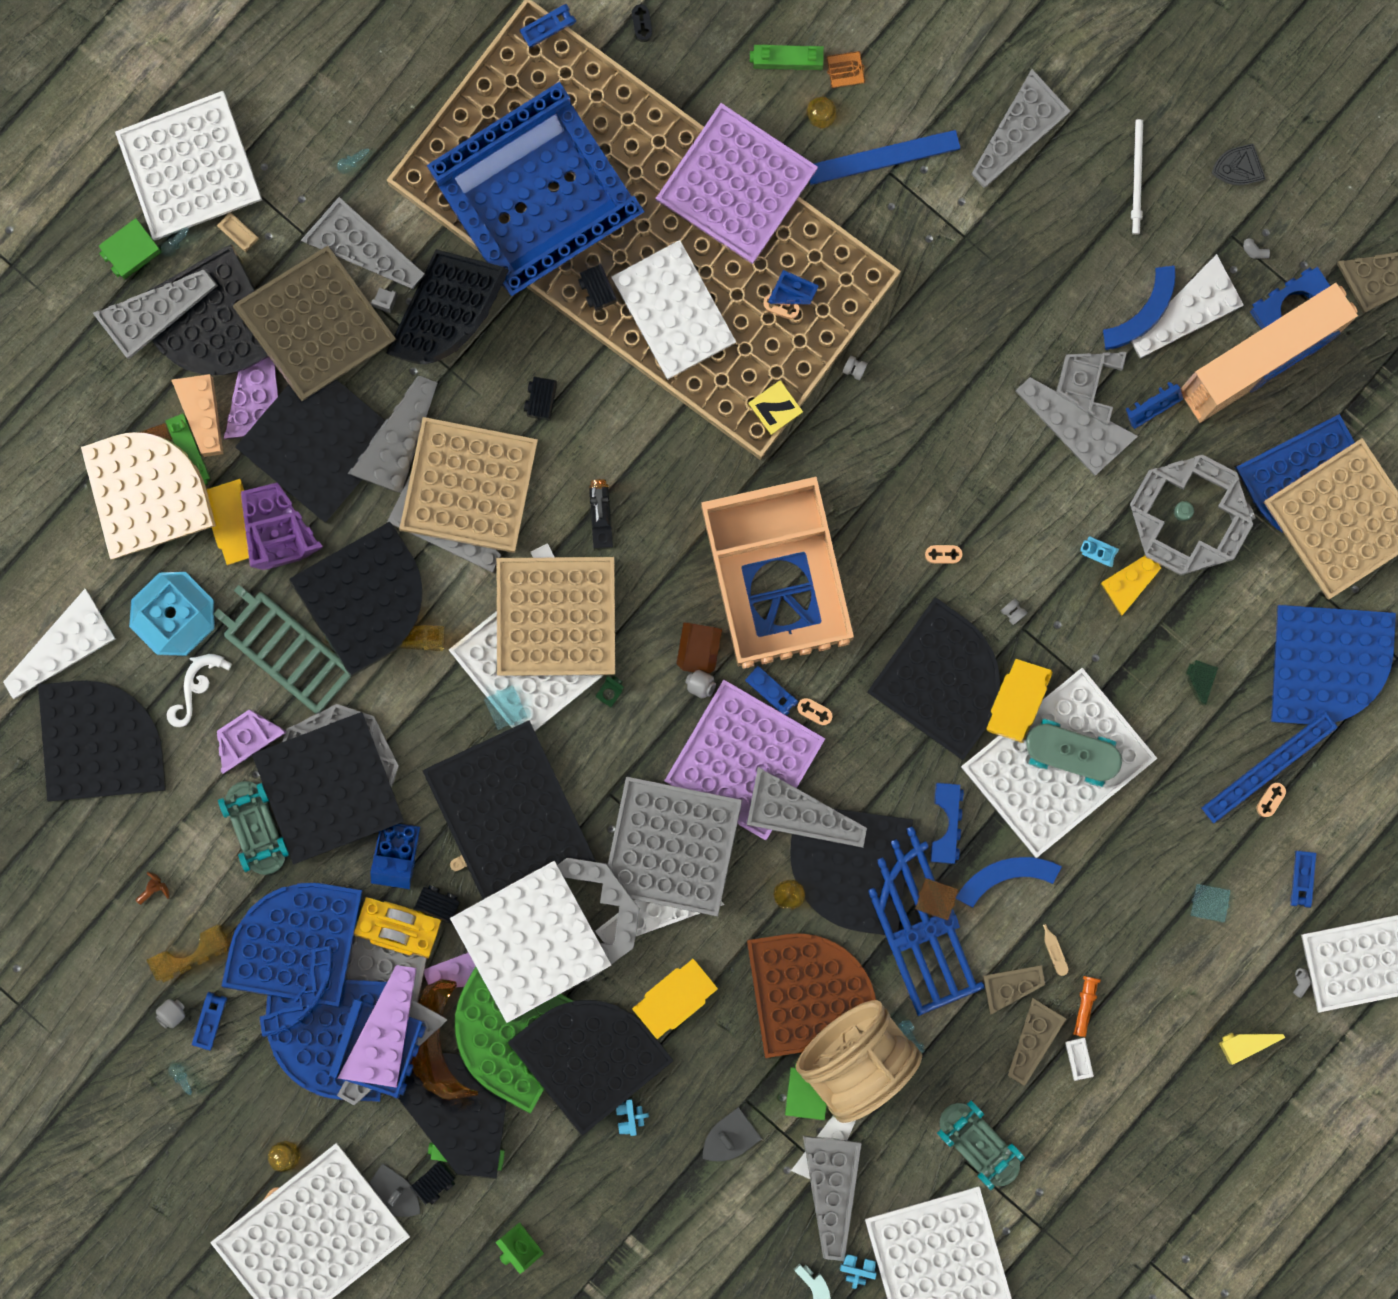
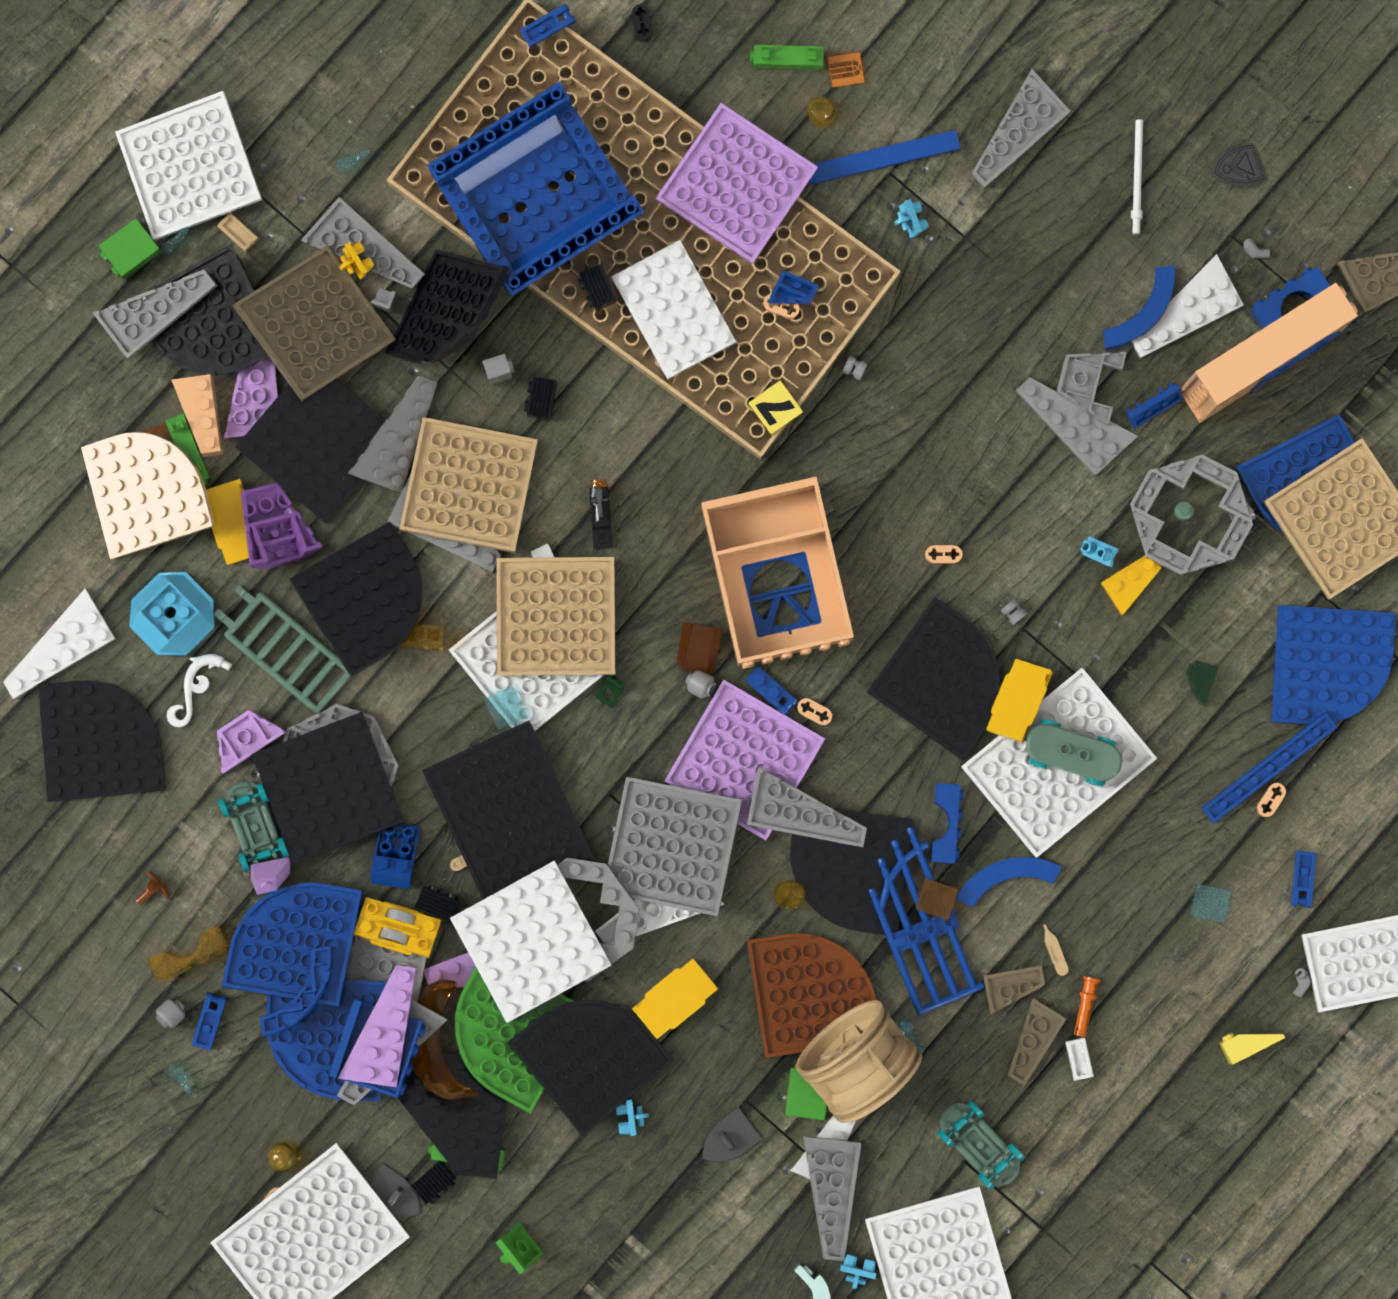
none -> lavender slope [250,857,290,895]
none -> yellow hips [339,241,374,280]
none -> light grey brick [482,354,515,386]
none -> medium azure hips [894,199,929,239]

